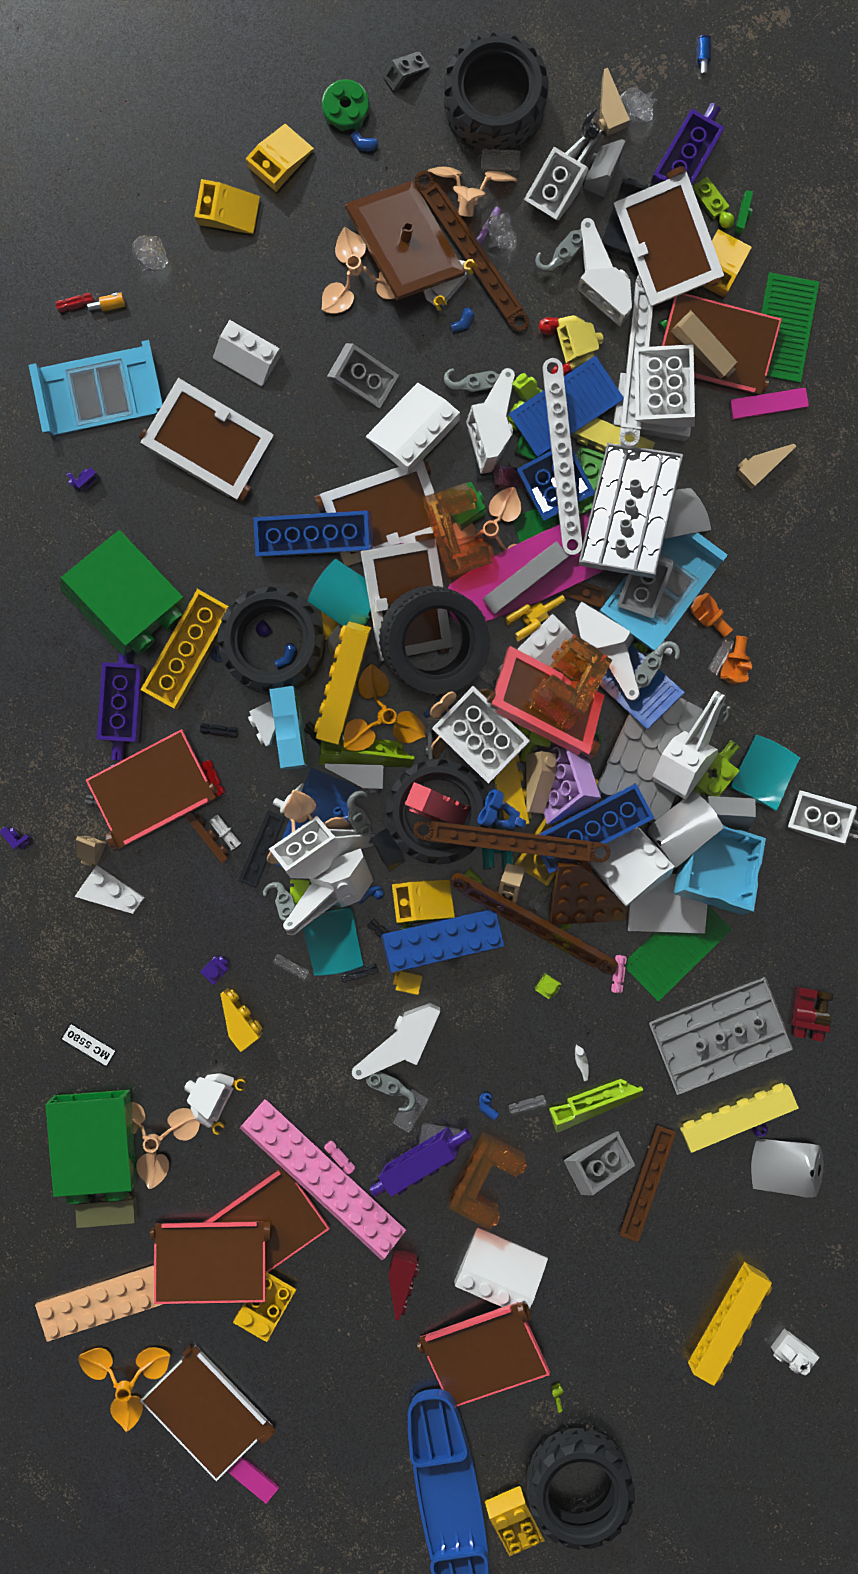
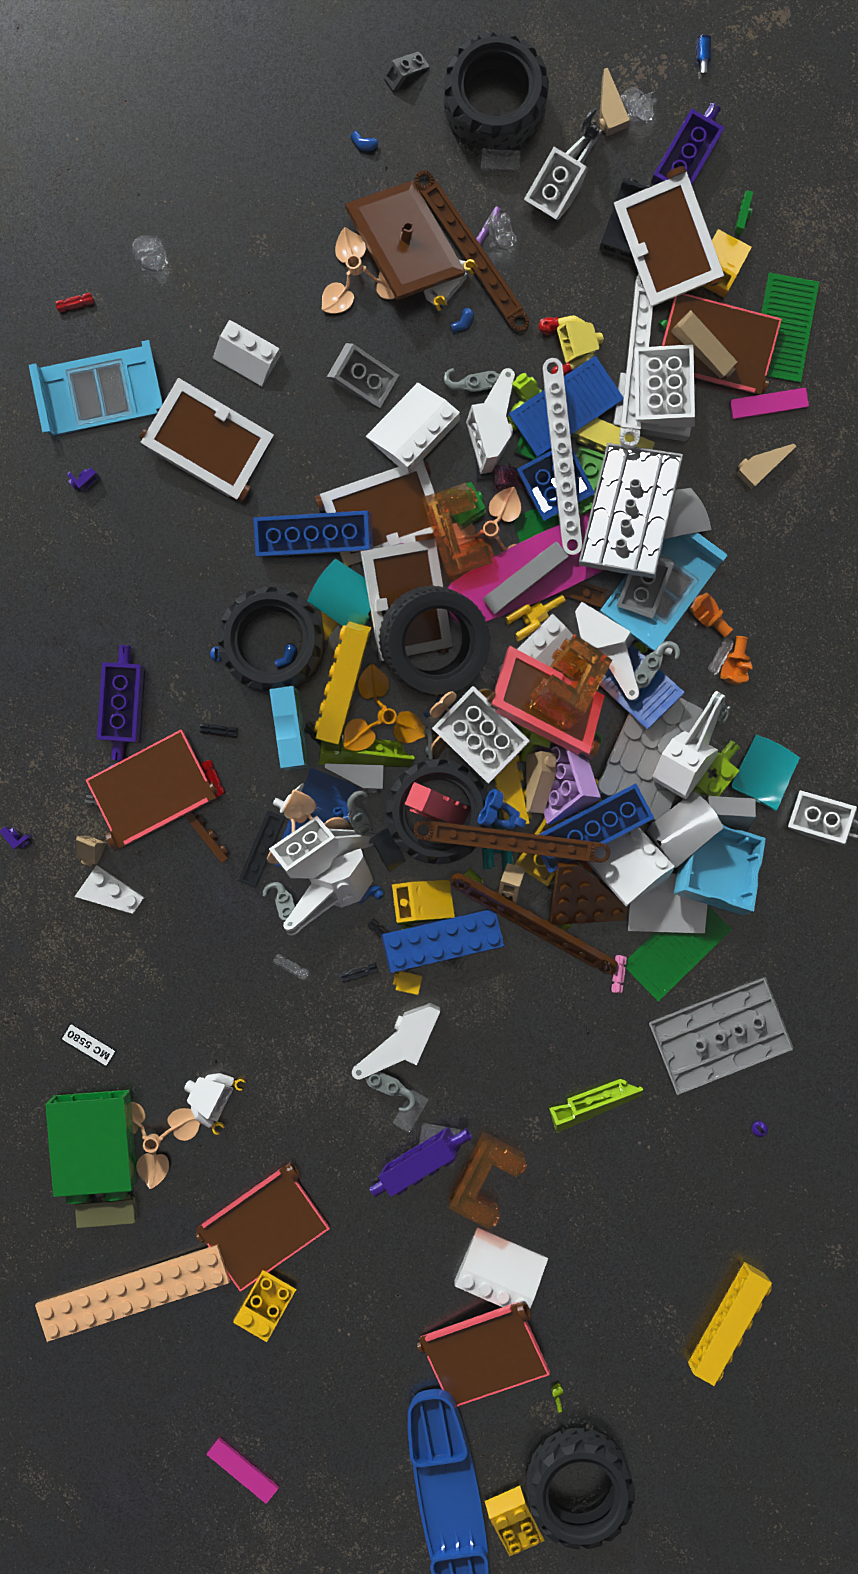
green brick [60,530,183,657] -> none
light orange plant [78,1348,170,1432] -> none
light orange piece [87,292,125,312] -> none
reddish brown door [140,1345,276,1481] -> none
yellow brick [141,589,229,710] -> none
reddish brown door [150,1221,272,1304] -> none
yellow slope [194,179,260,235] -> none
dark purple bracket [200,955,230,985] -> none
white axle [209,815,241,851] -> none
yellow slope [221,988,263,1052] -> none
bright pink plate [240,1099,406,1260] -> none
yellow slope [246,124,314,192] -> none
white slope [248,701,276,747] -> none
dark purple hinge [255,620,272,637] -> none
lime brick [290,879,311,907] -> none
teal piece [302,908,364,976] -> none
green plate [322,79,370,131] -> none
bright pink axle [324,1141,355,1175] -> none
dark red slope [389,1248,419,1321] -> none
light nougat plant [428,167,517,217] -> none
blue arm [479,1093,499,1121] -> none
clear axle [509,1095,546,1115] -> none
white slope [535,218,632,326] -> none
lime brick [535,973,561,999] -> none
light grey slope [564,1131,635,1195] -> none
white bar [575,1045,589,1081] -> none
light grey slope [584,139,625,197] -> none
reddish brown plate [619,1125,676,1242] -> none
light yellow brick [680,1083,799,1153] -> none
lime plate [692,176,735,228] -> none
light grey piece [751,1138,824,1197] -> none
white brick [771,1328,819,1376] -> none
dark red hips [791,987,834,1042] -> none

